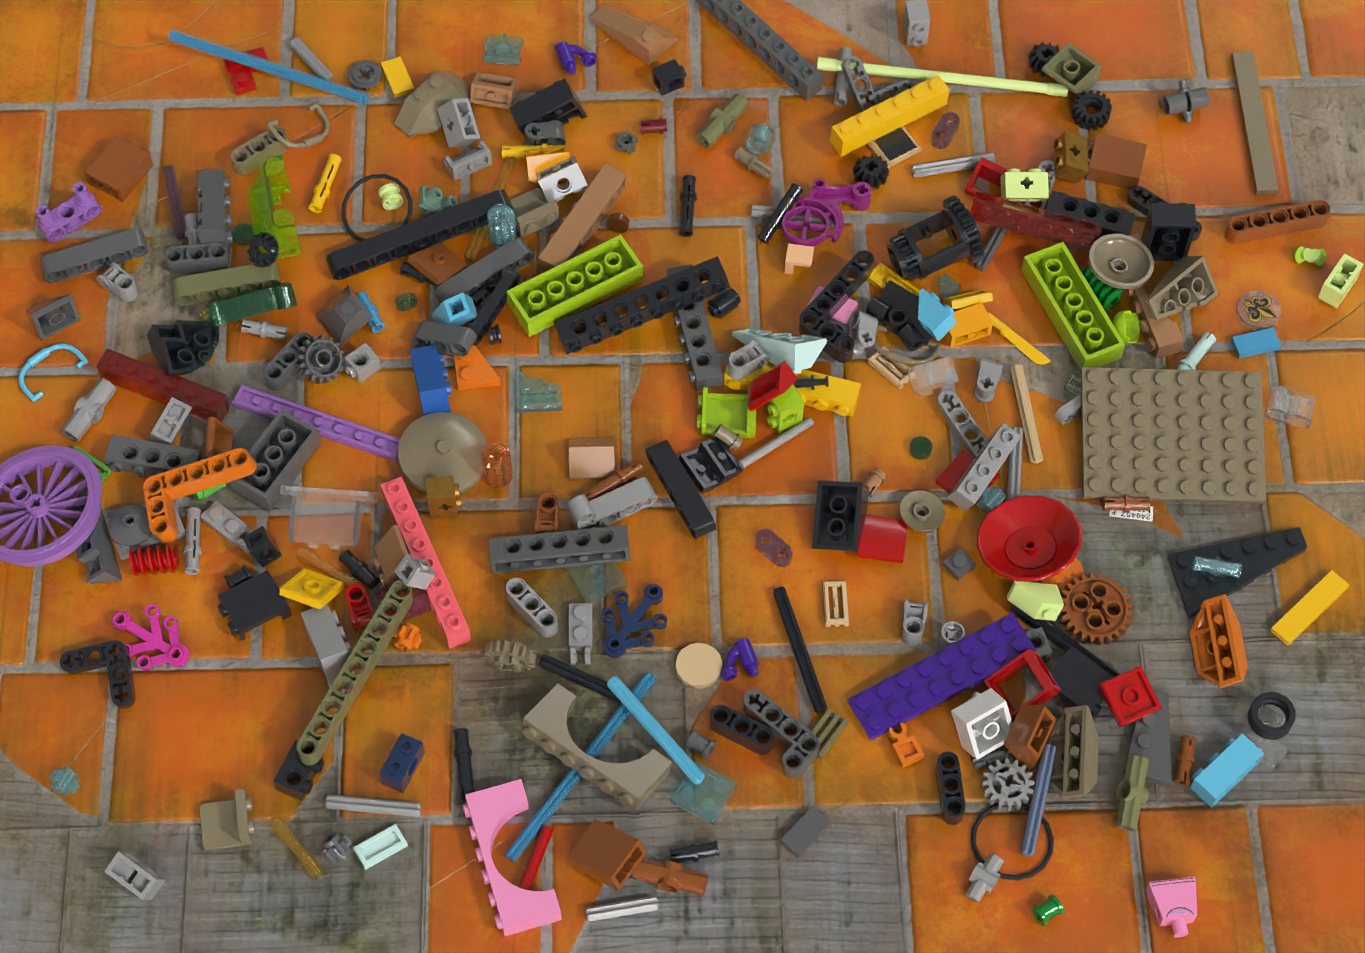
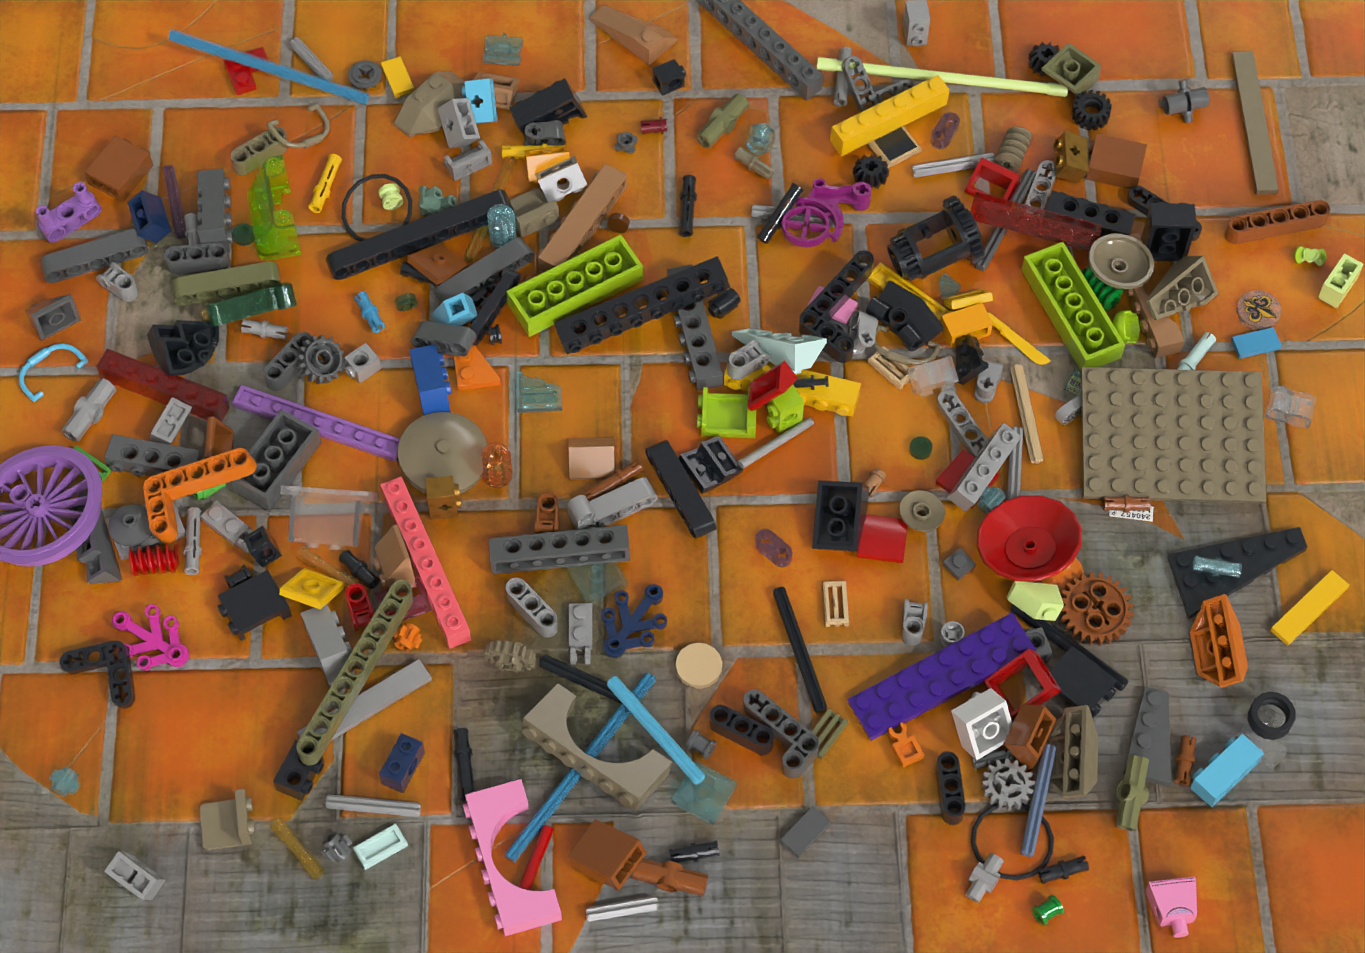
black gear [247,232,279,267] -> none
dark grey slope [316,285,373,346] -> none
light grey brick [394,553,435,590] -> none
dark purple plant [555,41,597,74] -> none
dark tan pin [713,424,743,450] -> none
dark purple plant [720,638,759,681] -> none
light nougat panel [785,243,814,274] -> none
medium azure slope [918,288,957,341] -> none
yellowish green brick [1001,169,1049,202] -> none
red plate [1098,666,1162,728] -> none
none -> dark blue brick [127,190,171,243]
none -> light grey tile [297,659,432,741]
none -> medium azure brick [462,78,498,124]
none -> black wing [955,335,989,385]
none -> dark tan piece [994,127,1033,173]
none -> black pin [1037,855,1089,884]

